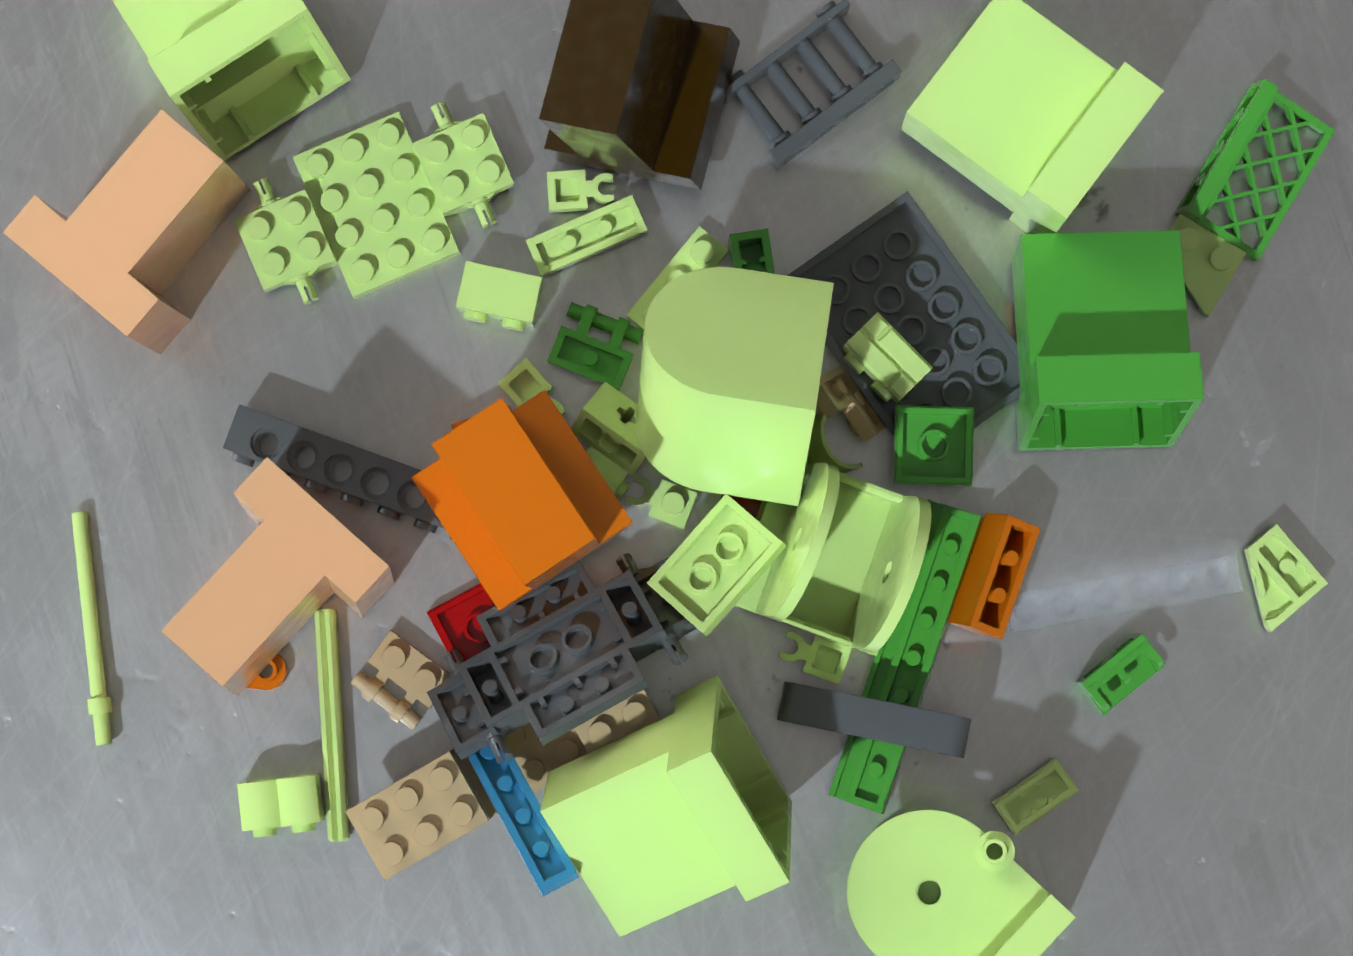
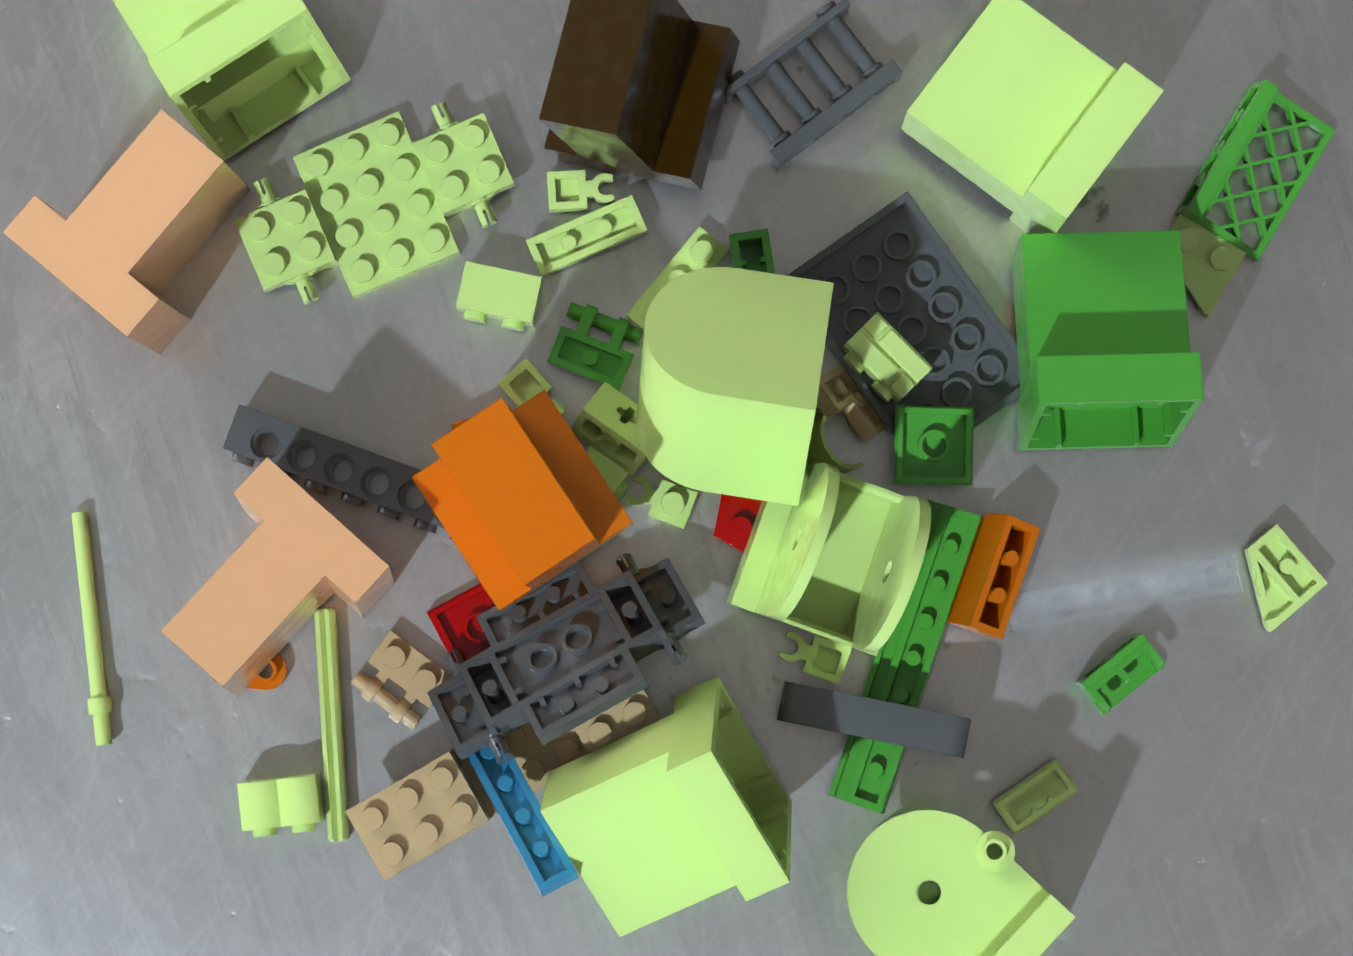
yellowish green plate [647,494,787,637] -> none

